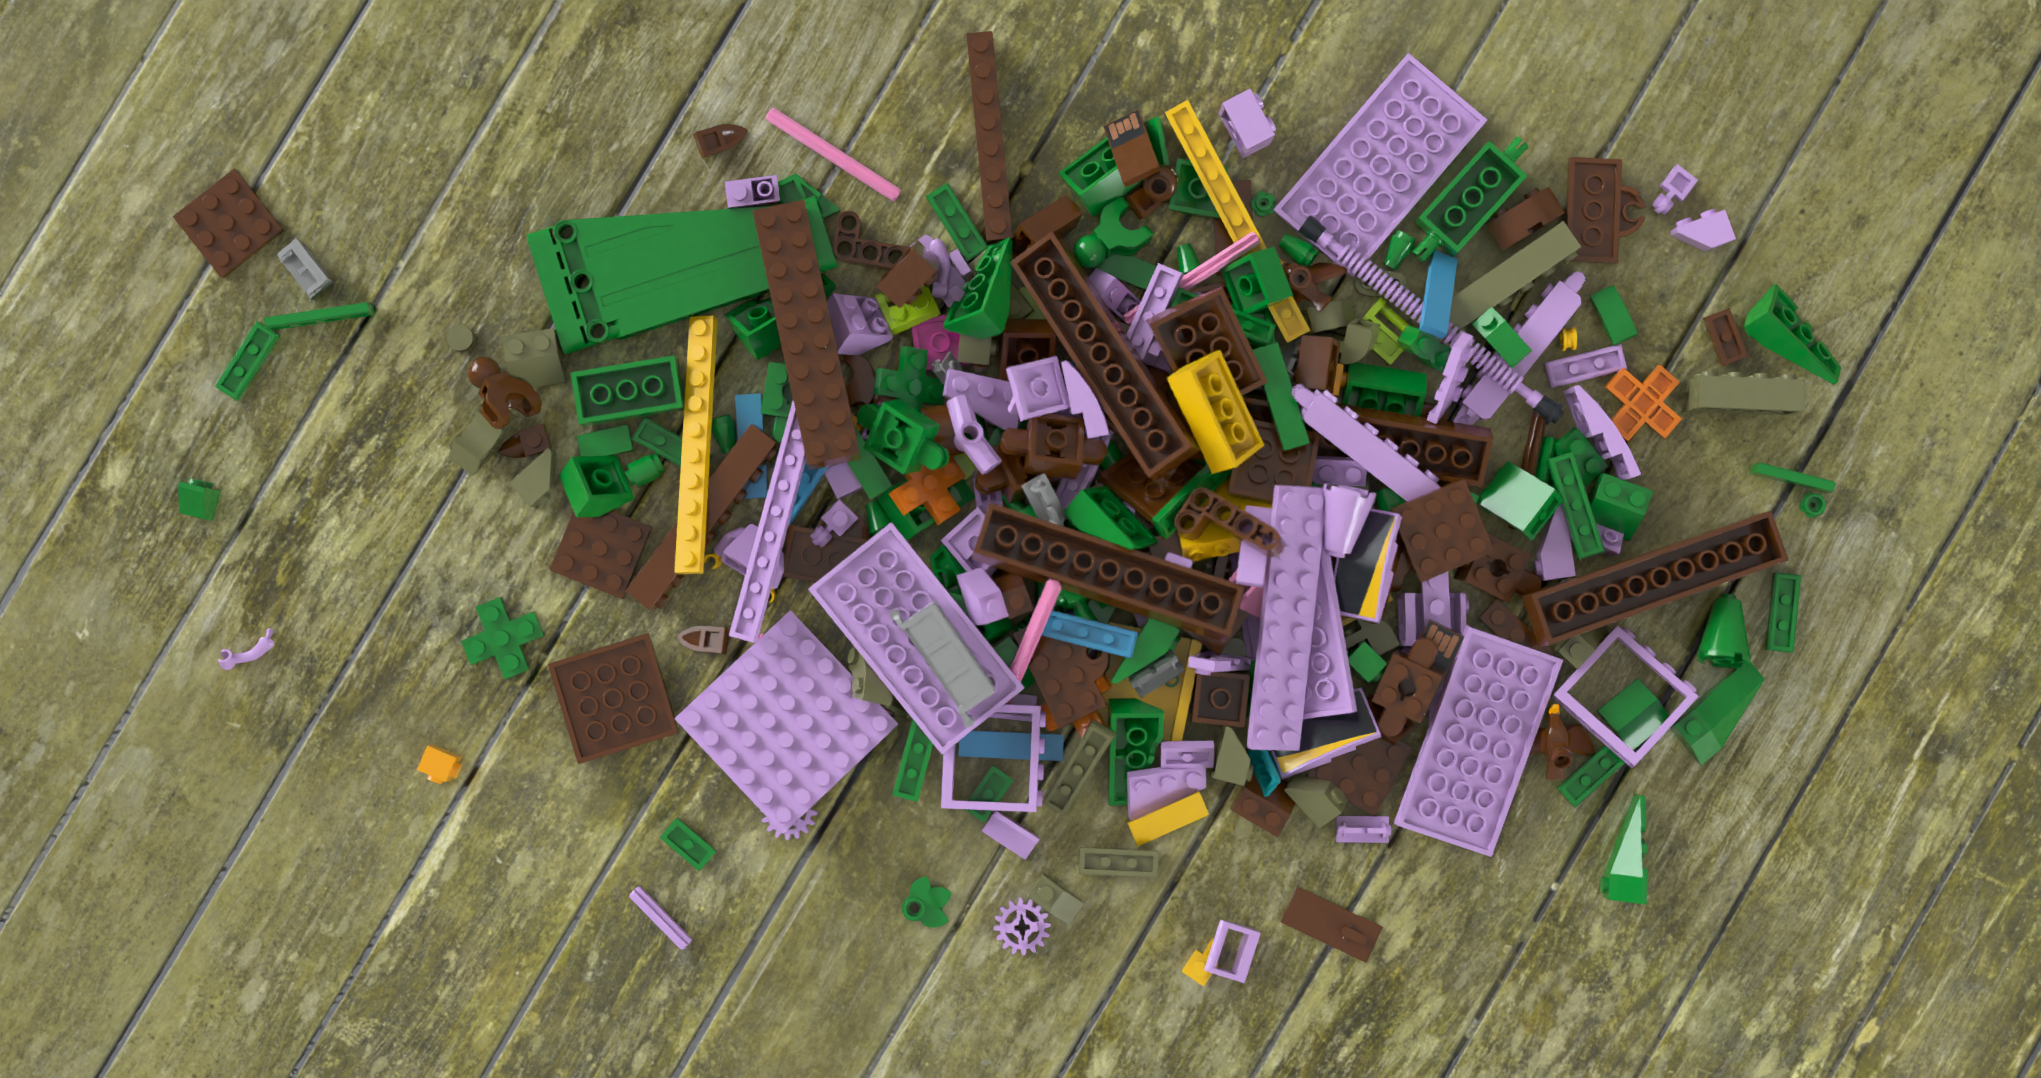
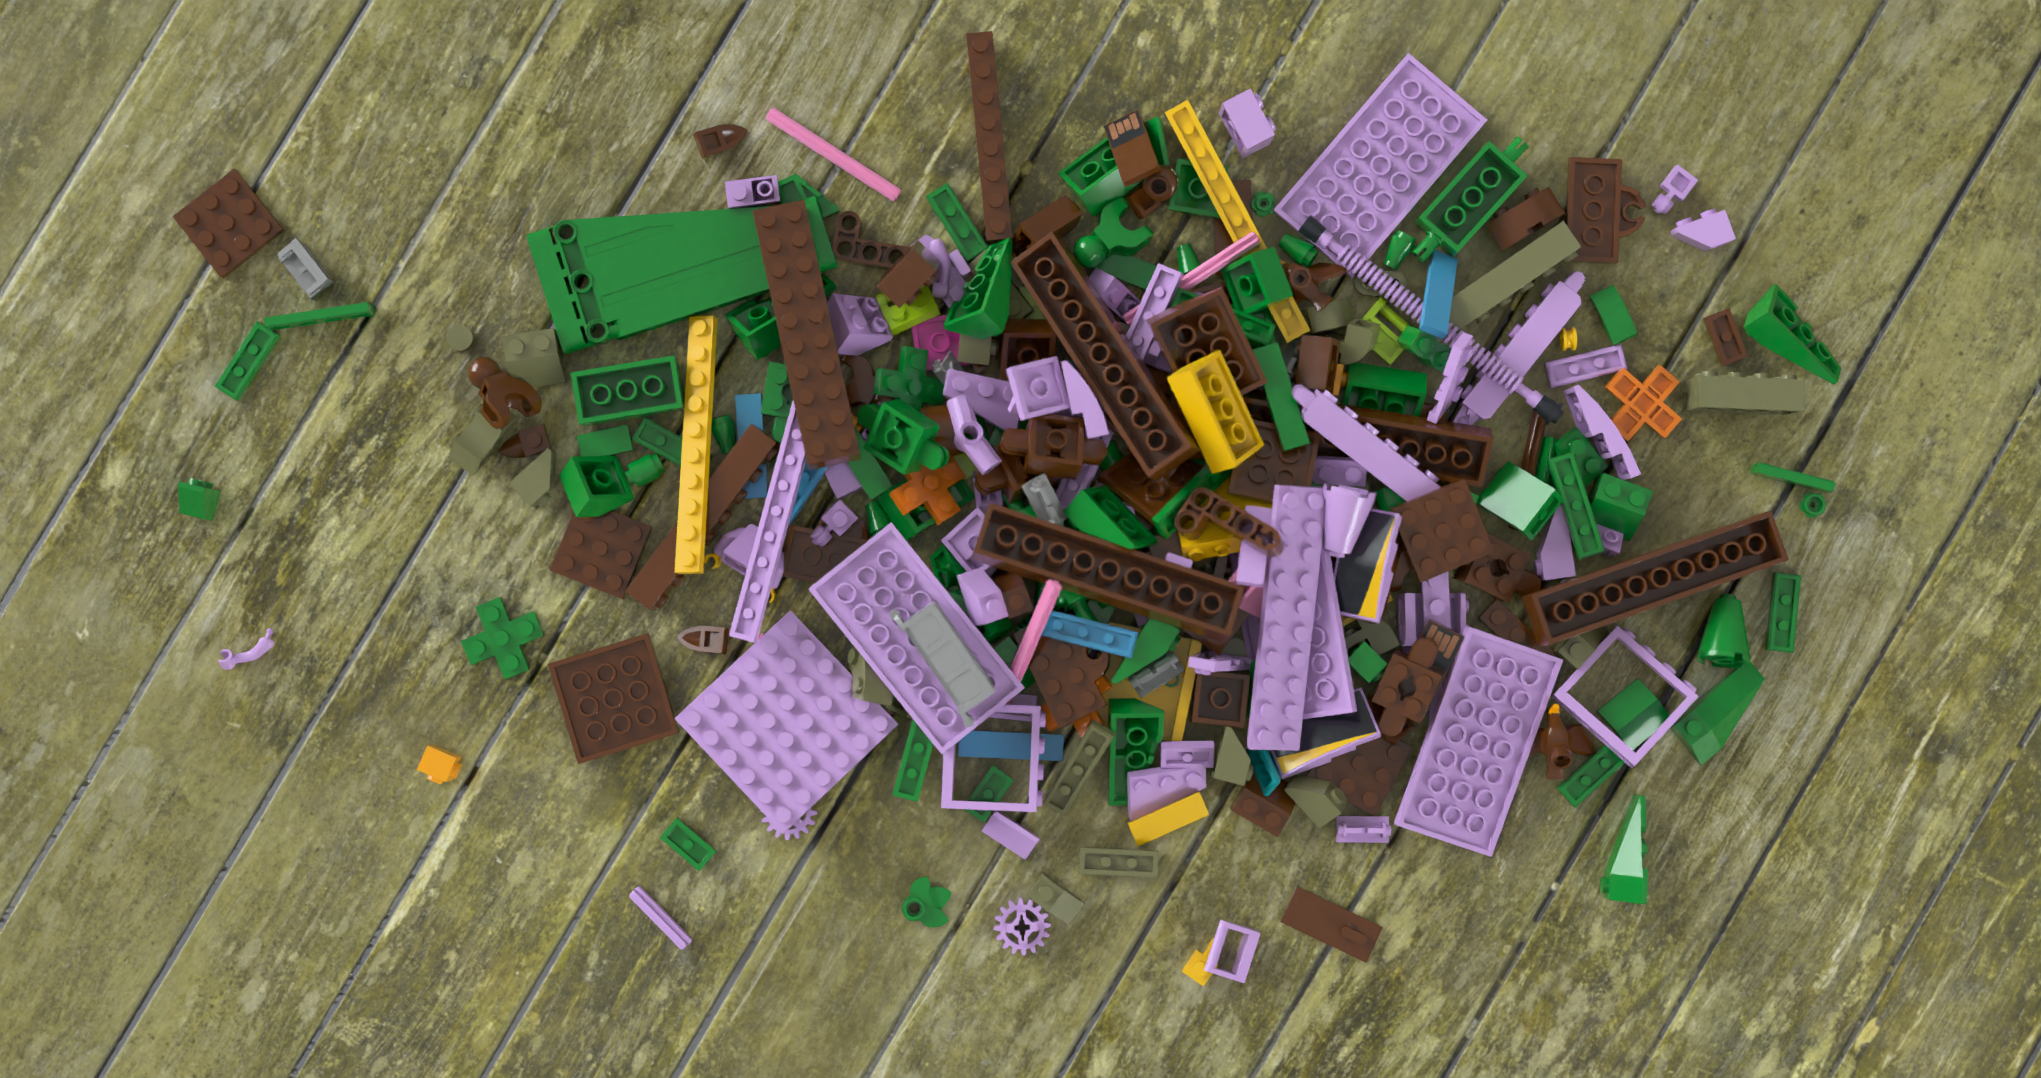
green slope [1472,307,1532,368] -> none

